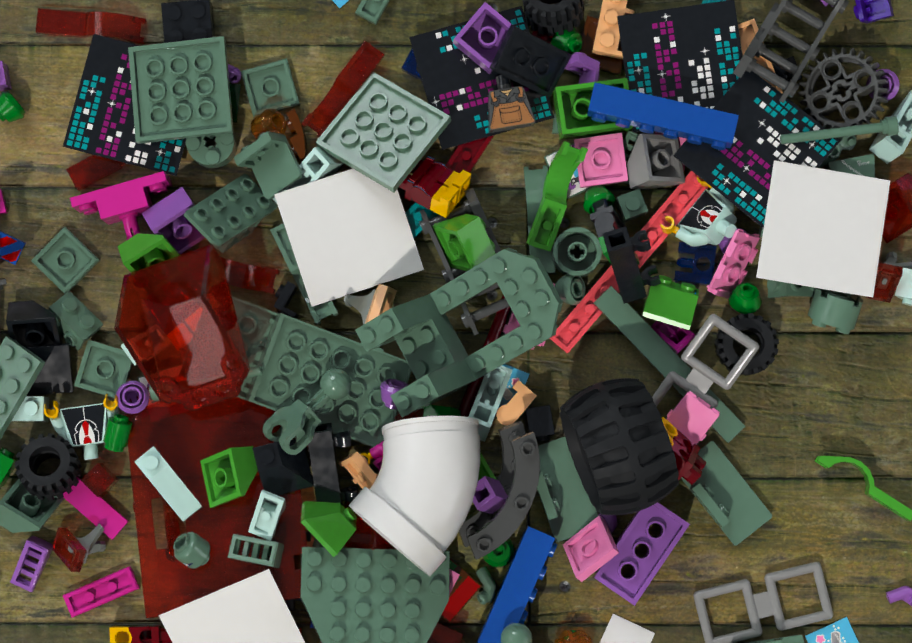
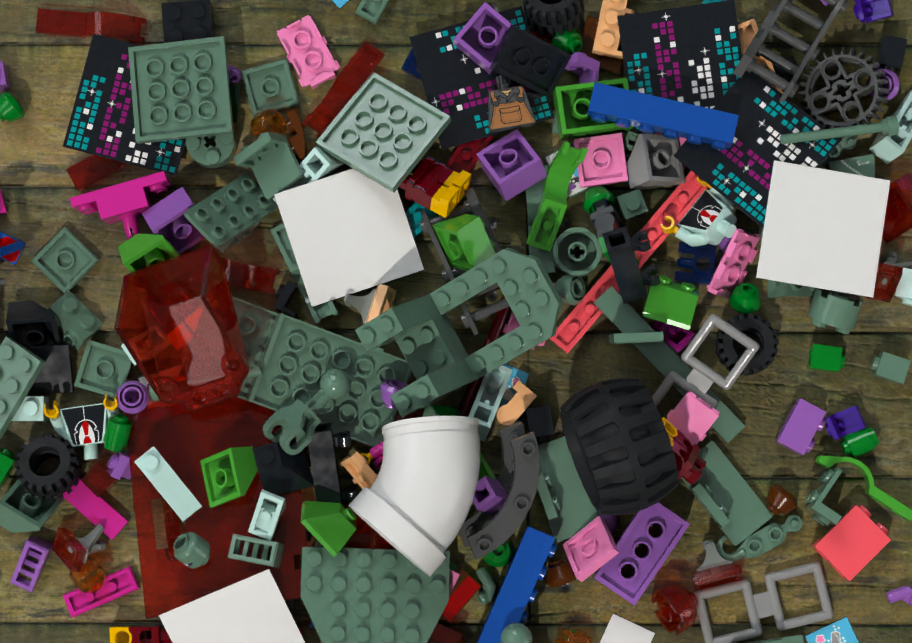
none -> clear orange head [69,557,106,593]
none -> medium lavender bracket [107,450,139,480]
none -> bright pink piece [277,15,340,89]
none -> medium lavender brick [476,129,547,201]
none -> reddish brown cone [545,558,576,588]
none -> sand green tile [608,331,664,344]
none -> clear red cylinder [651,585,698,635]
none -> clear red piece [692,540,743,591]
none -> sand green piece [716,515,802,563]
none -> reddish brown cone [766,485,798,516]
none -> medium lavender brick [775,398,826,455]
none -> sand green bracket [805,467,843,526]
none -> green brick [807,344,845,373]
none -> coral panel [811,505,891,581]
none -> dark purple bracket [825,405,867,440]
none -> green brick [841,427,879,458]
none -> sand green brick [870,352,911,385]
none -> black brick [875,35,907,72]

